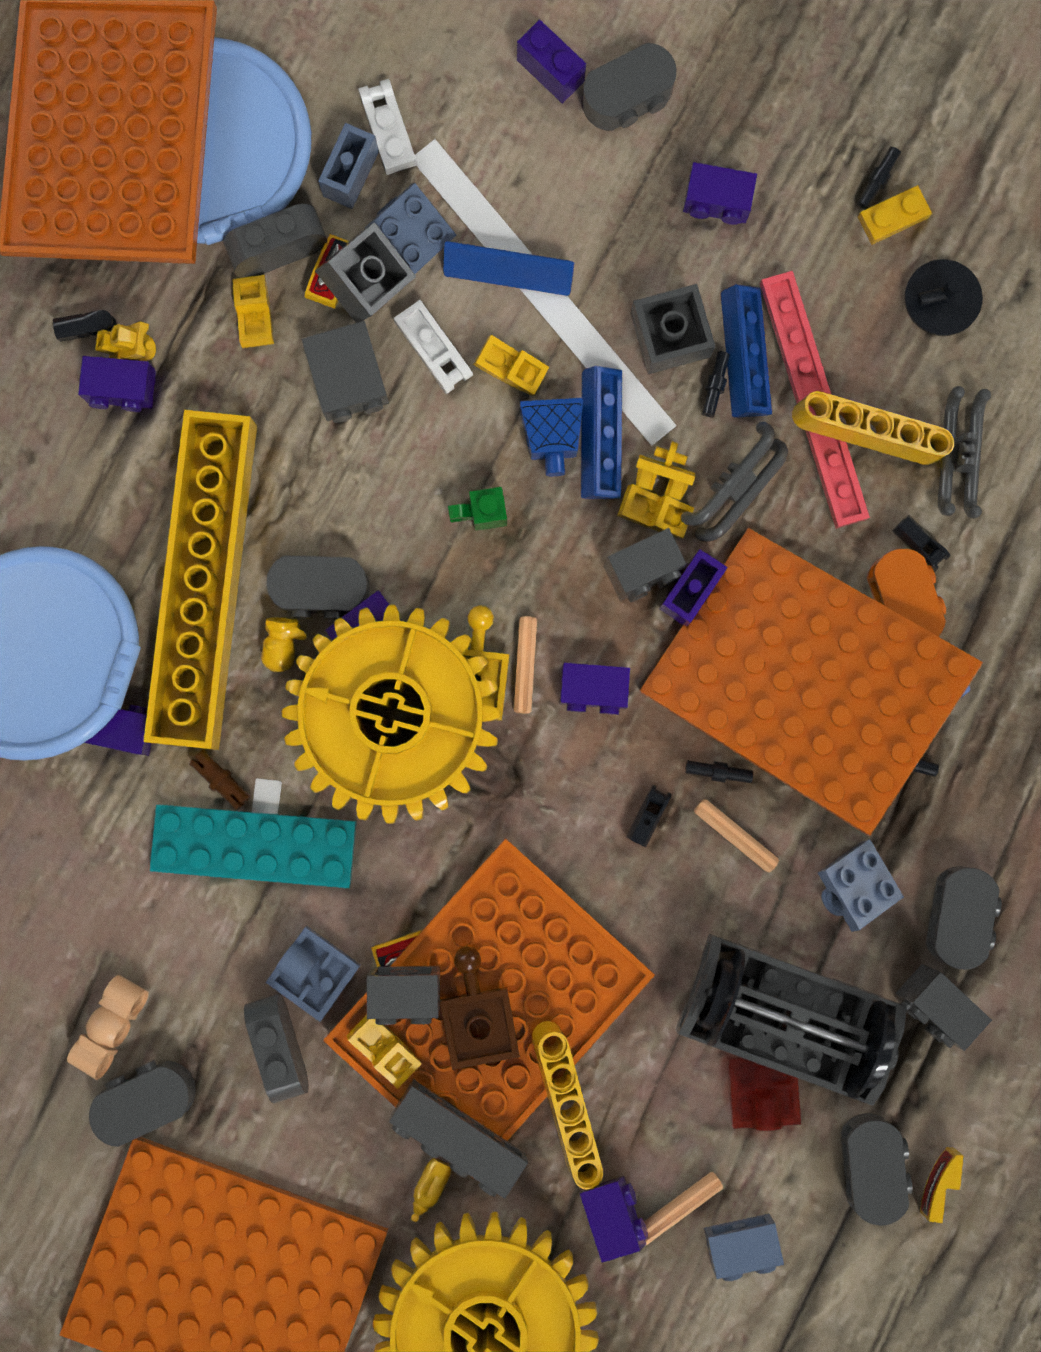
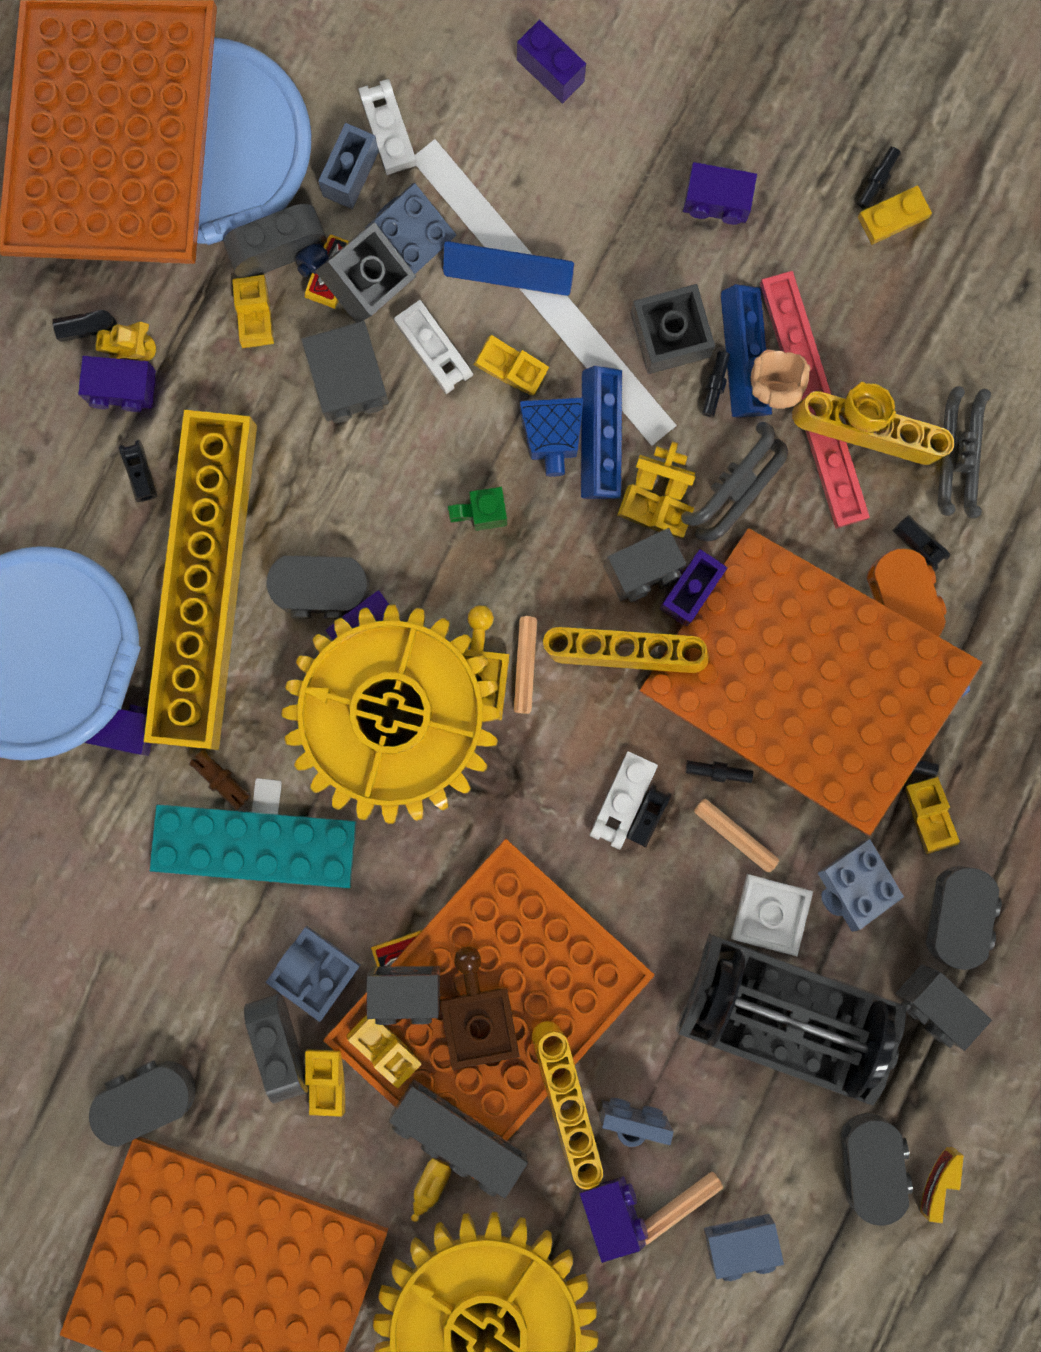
light nougat piece [67,975,149,1080] -> none
yellow animal [261,617,307,672] -> none
dark purple brick [560,663,630,715] -> none
dark grey brick [582,43,677,131] -> none
clear red plate [727,1057,801,1131] -> none
black shield [904,259,983,336] -> none
none -> black bar [119,440,158,502]
none -> dark blue piece [295,244,329,277]
none -> yellow slope [305,1049,345,1117]
none -> yellow beam [543,627,709,673]
none -> white plate [589,751,658,850]
none -> sand blue plate [598,1098,674,1147]
none -> white tile [731,874,813,956]
none -> light nougat hair [751,349,810,409]
none -> yellow hair [844,382,896,433]
none -> yellow slope [905,777,960,854]

